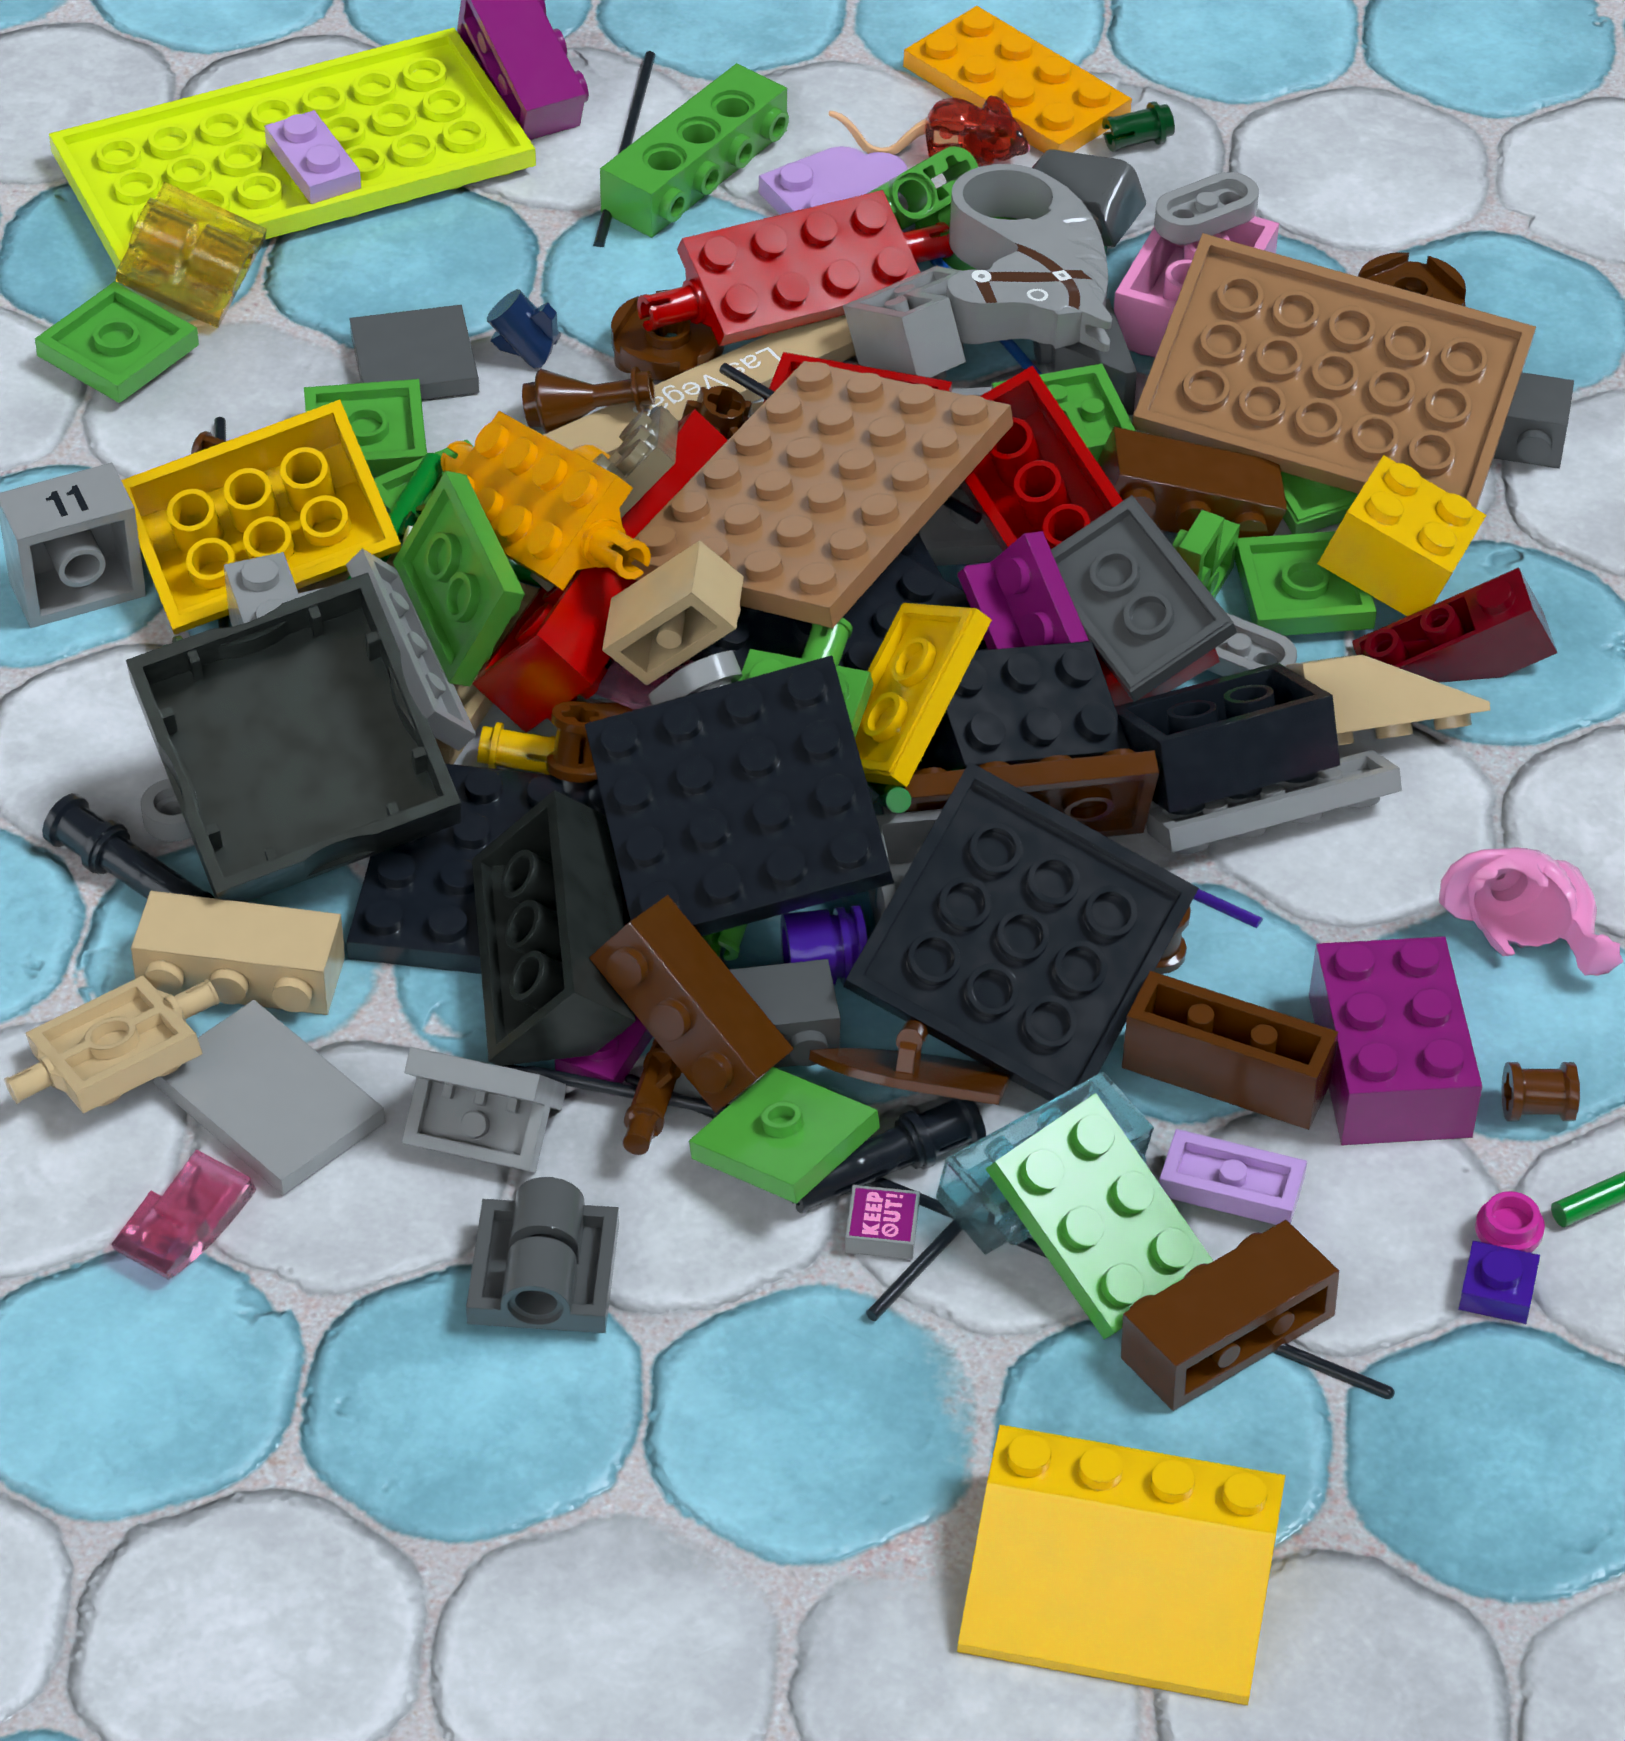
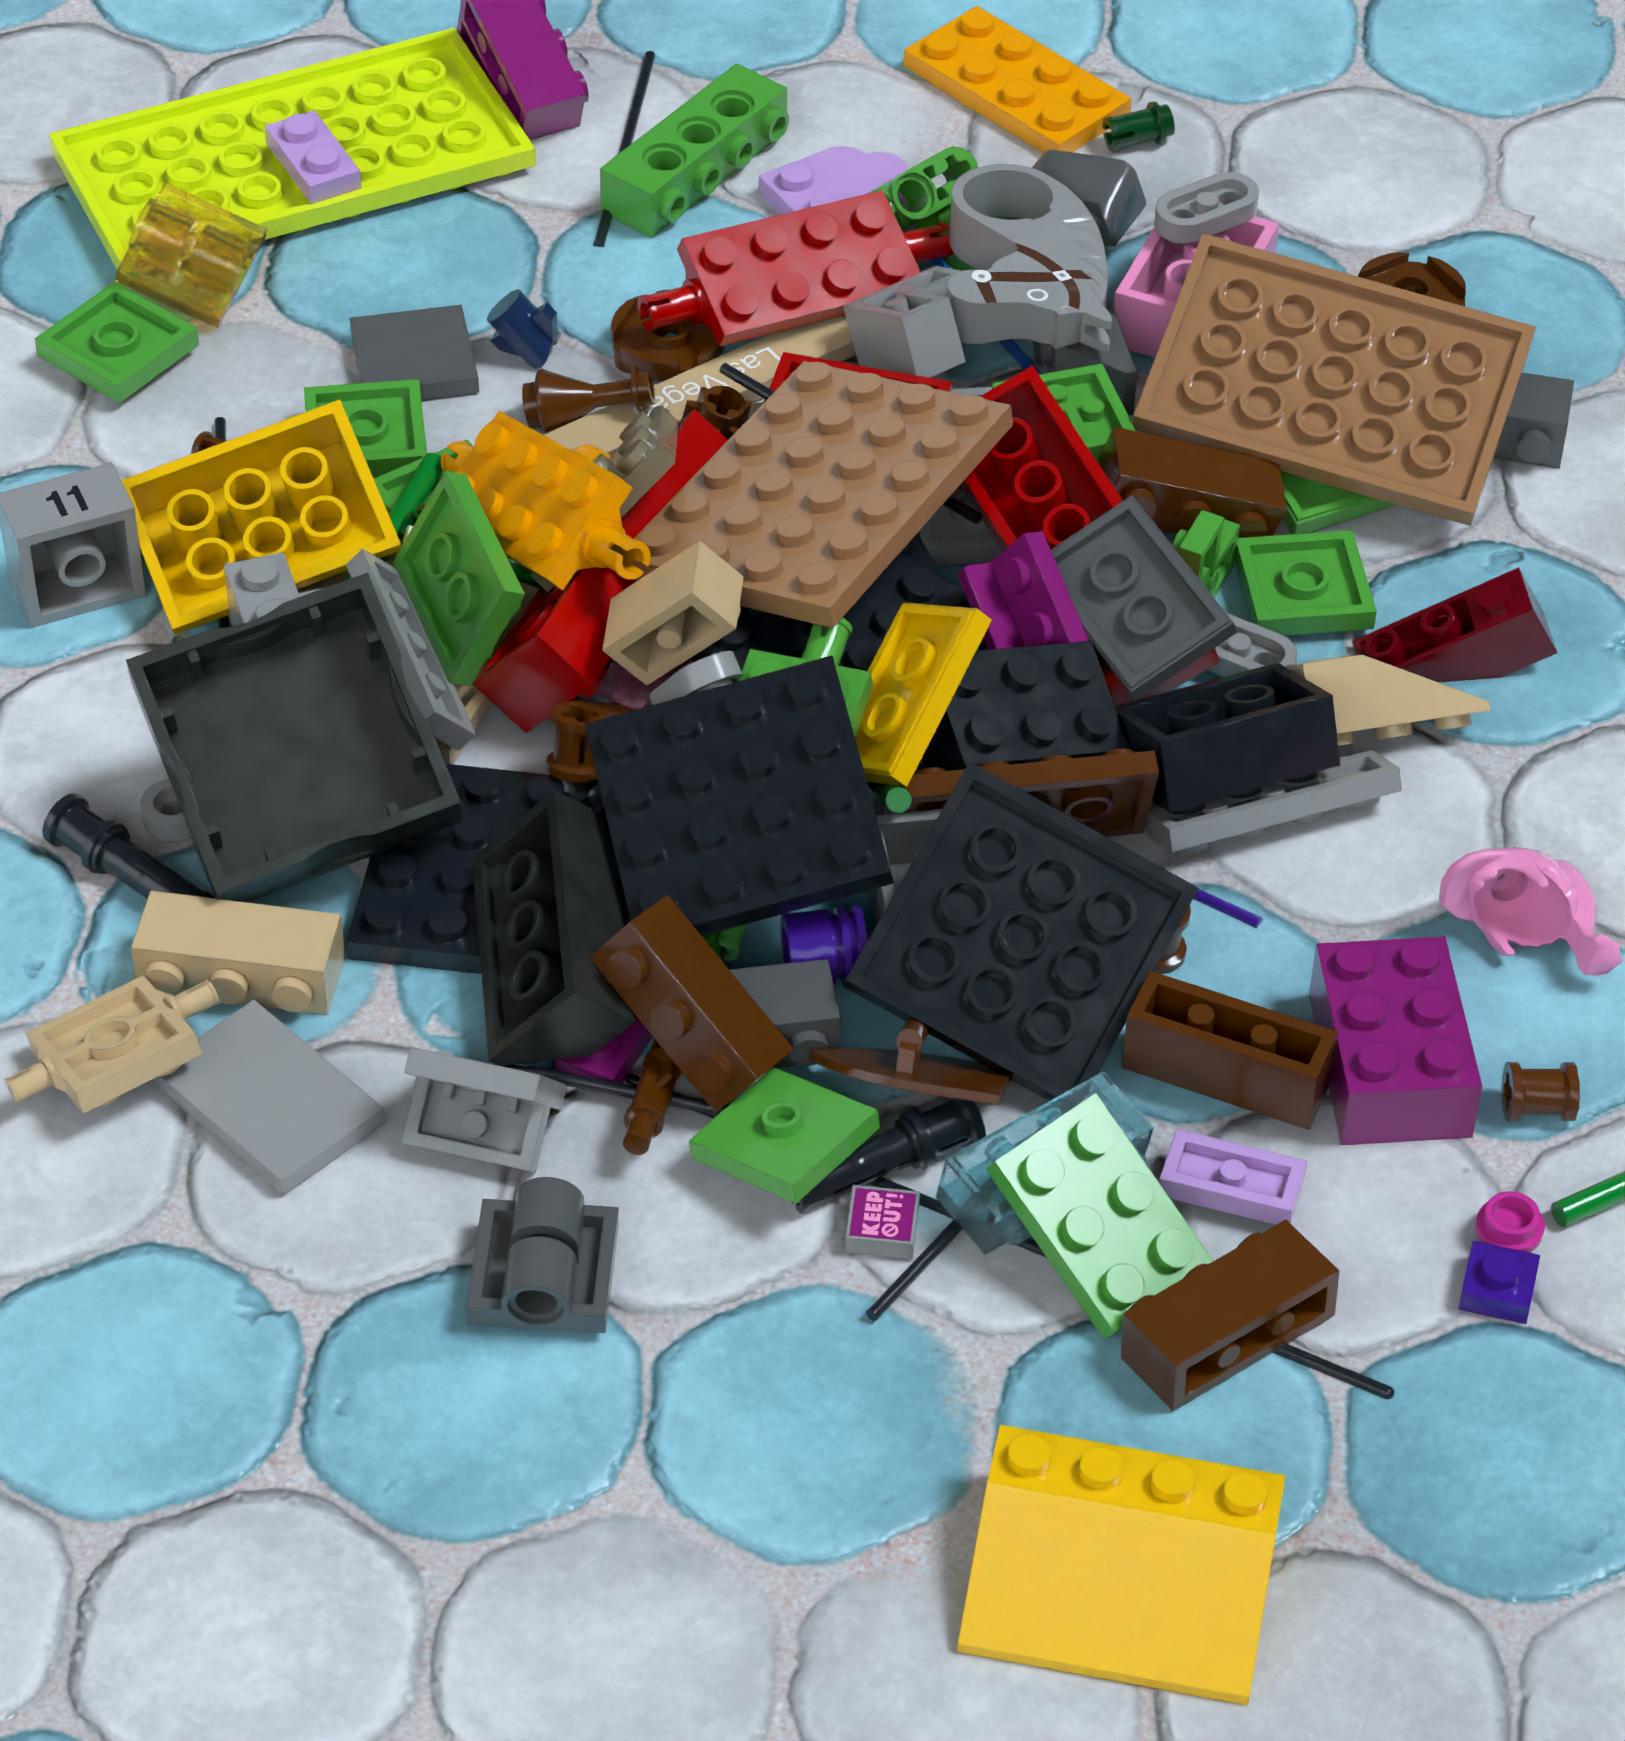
clear pink slope [111,1149,256,1280] -> none
yellow pin [477,722,555,775] -> none
clear red animal [829,96,1030,167] -> none
yellow brick [1317,455,1487,616] -> none

